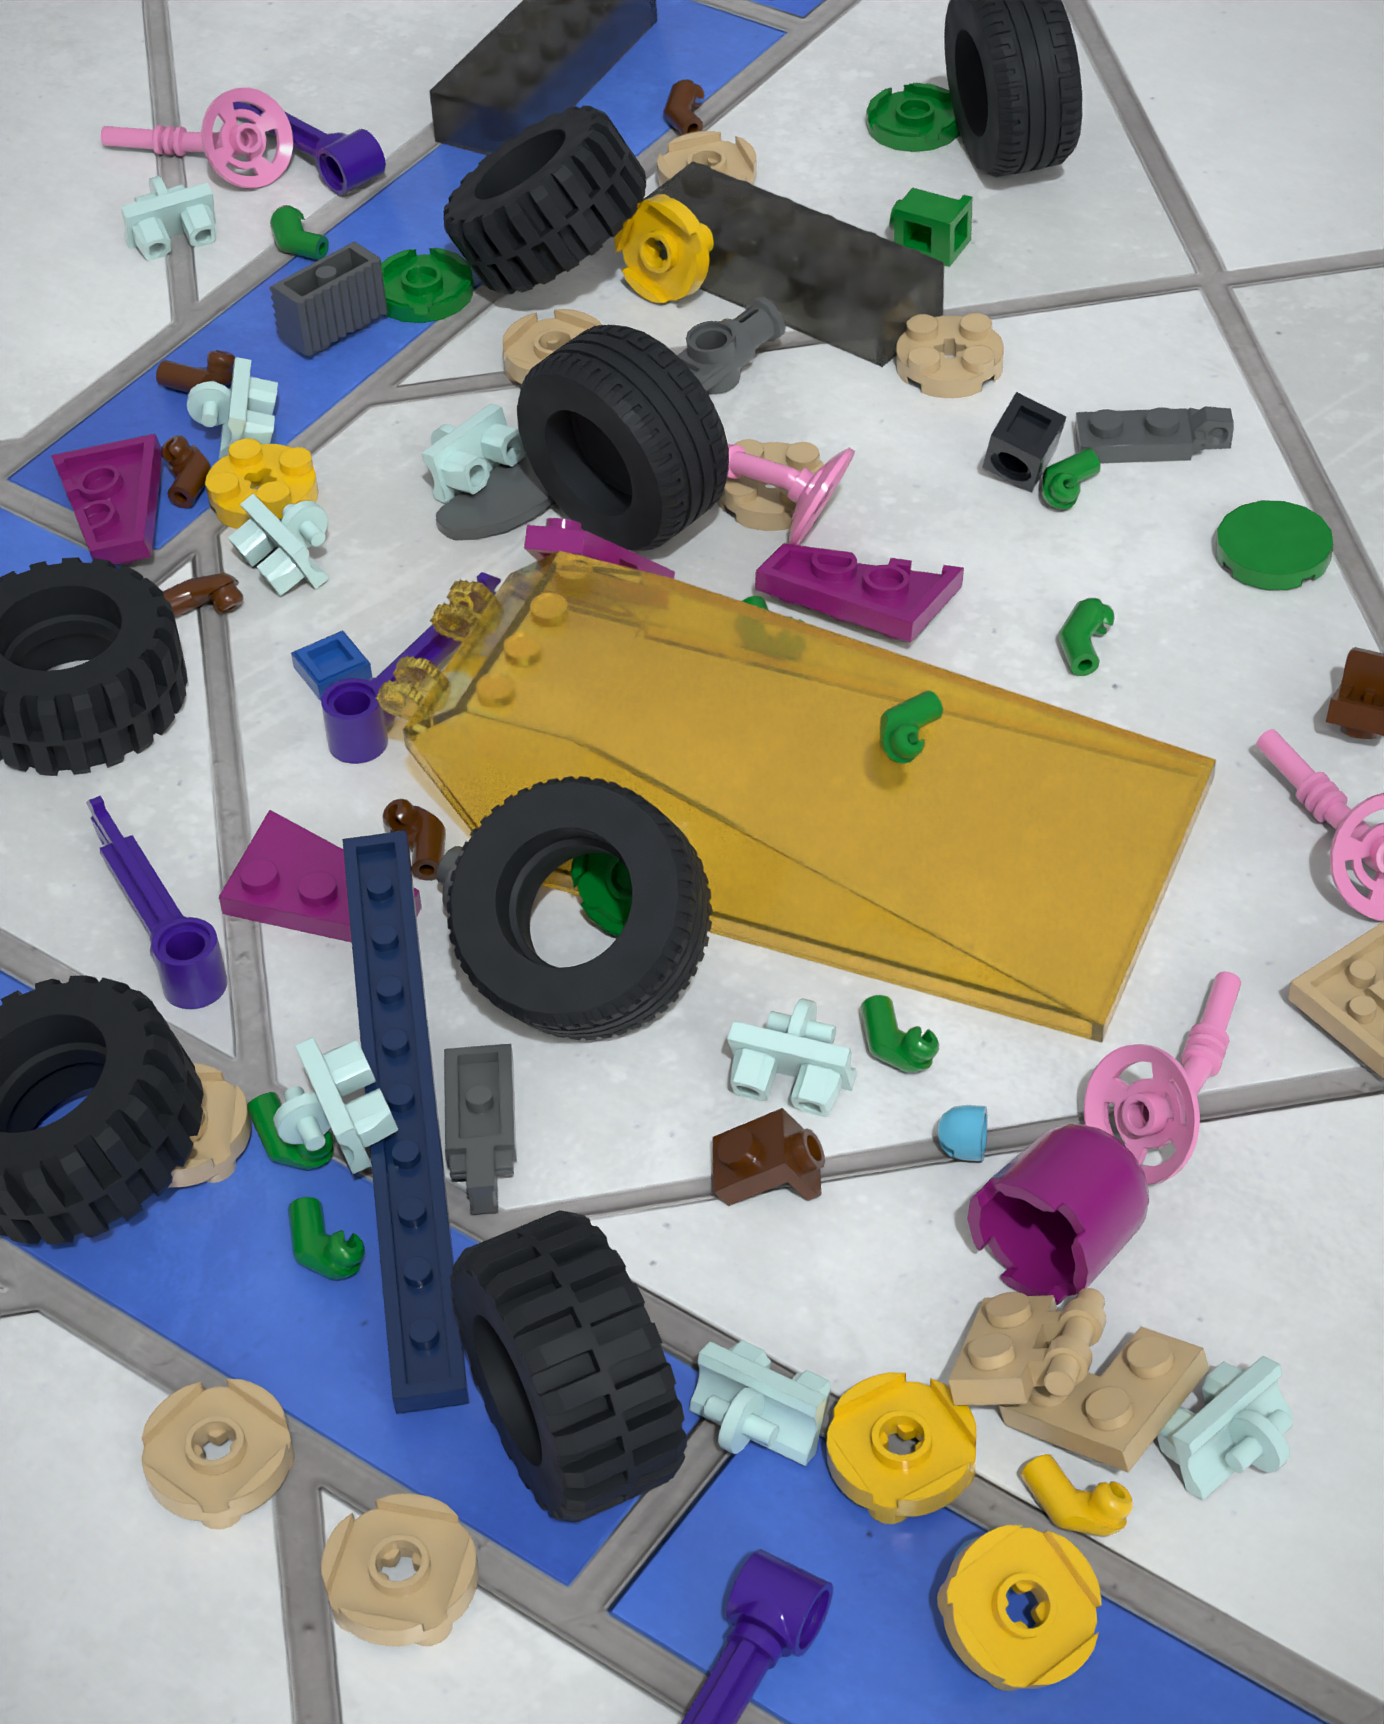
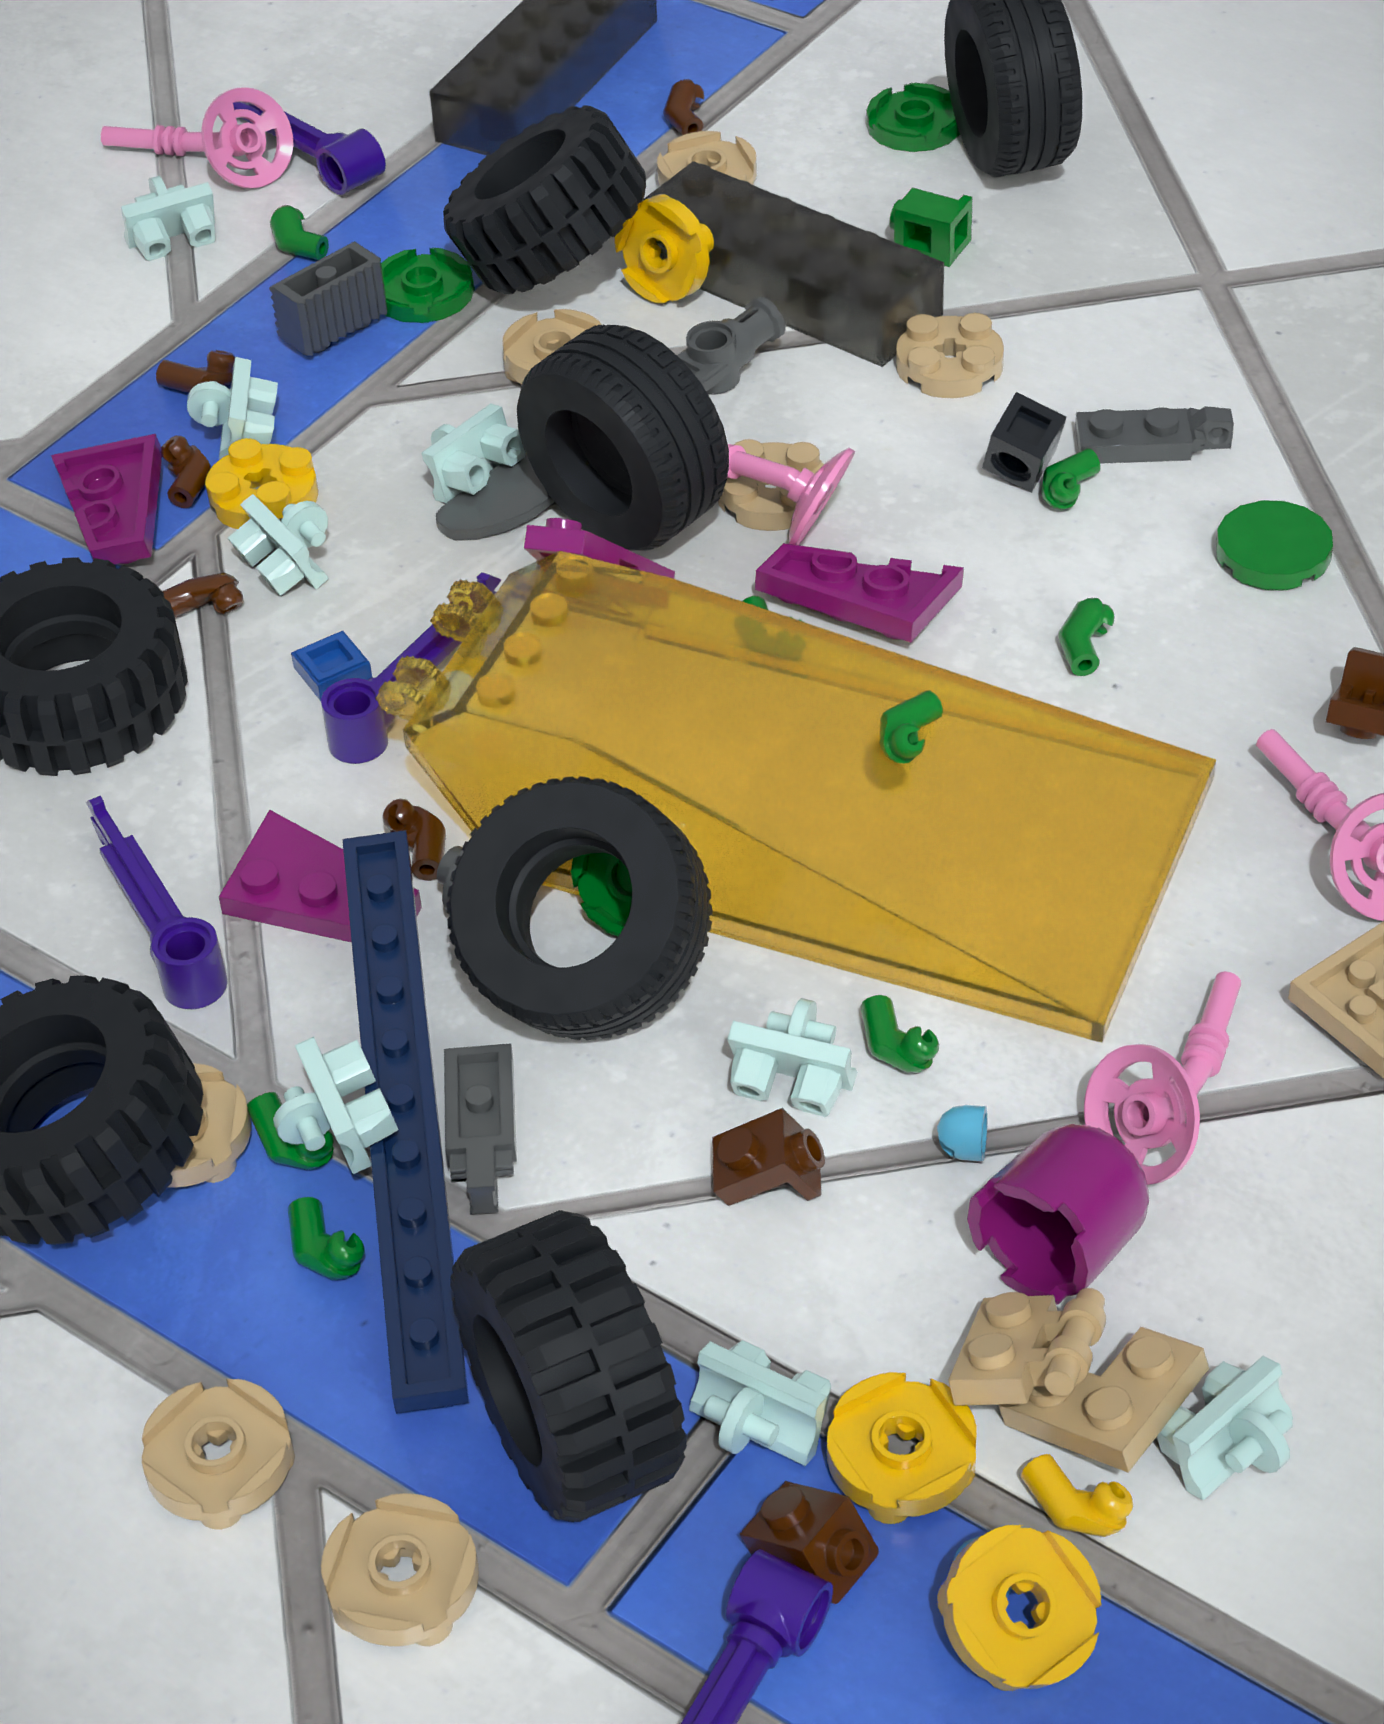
none -> reddish brown bracket [739,1481,879,1604]

